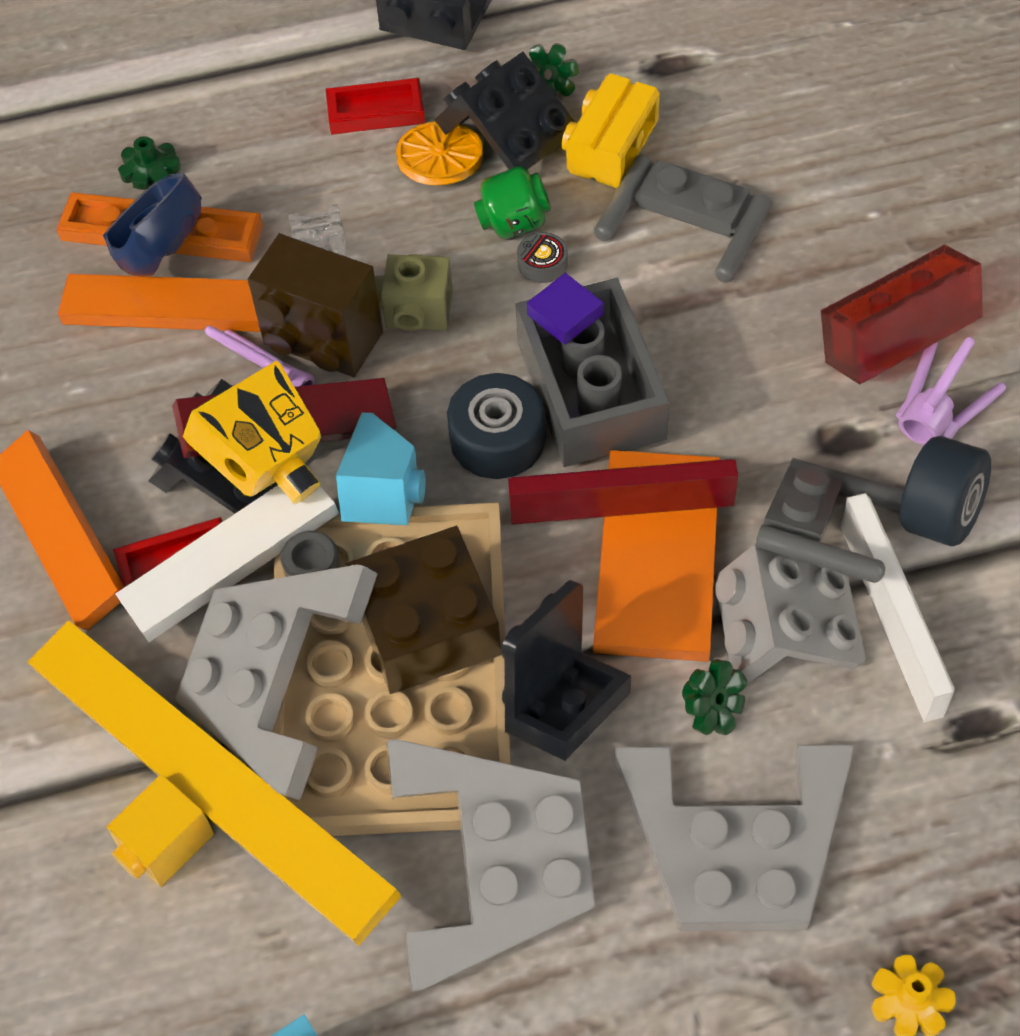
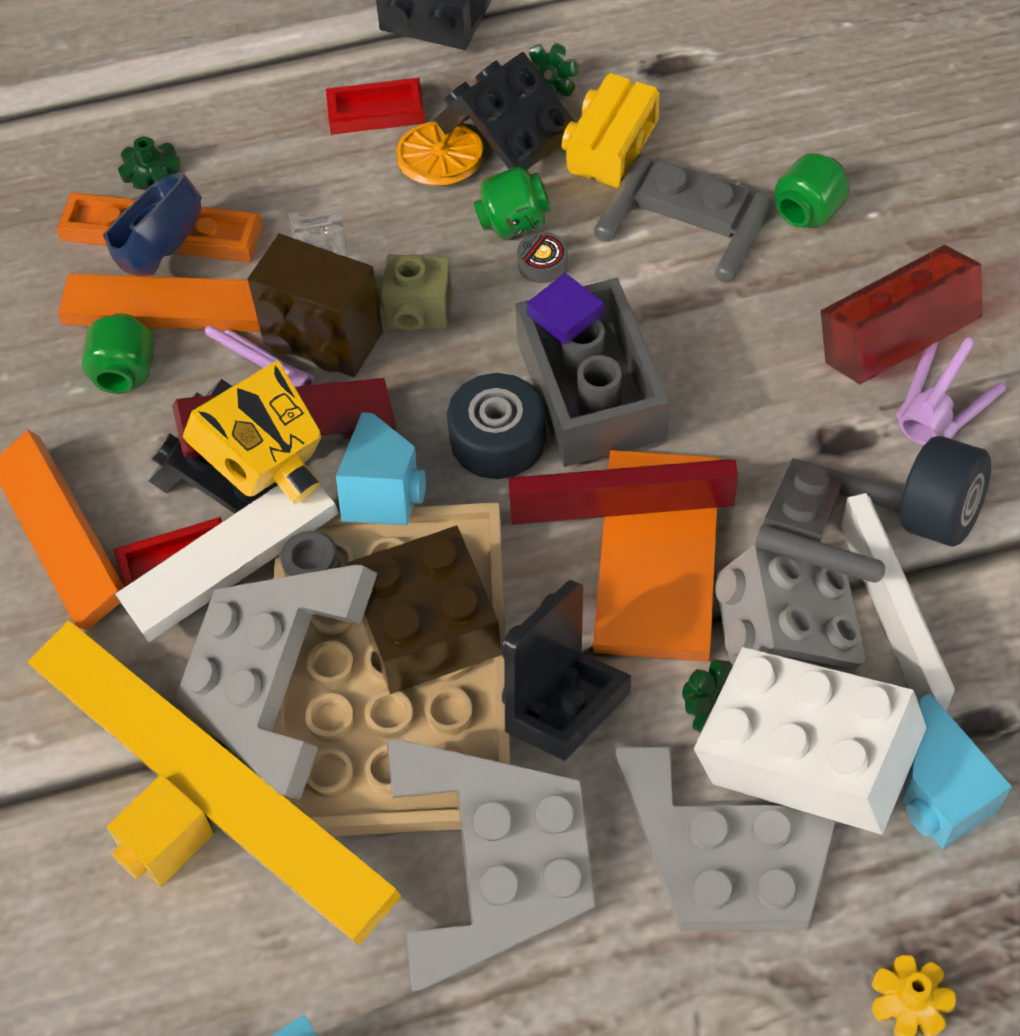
none -> green head [81,313,154,394]
none -> white brick [694,647,927,835]
none -> green head [774,153,850,228]
none -> medium azure slope [903,693,1012,850]

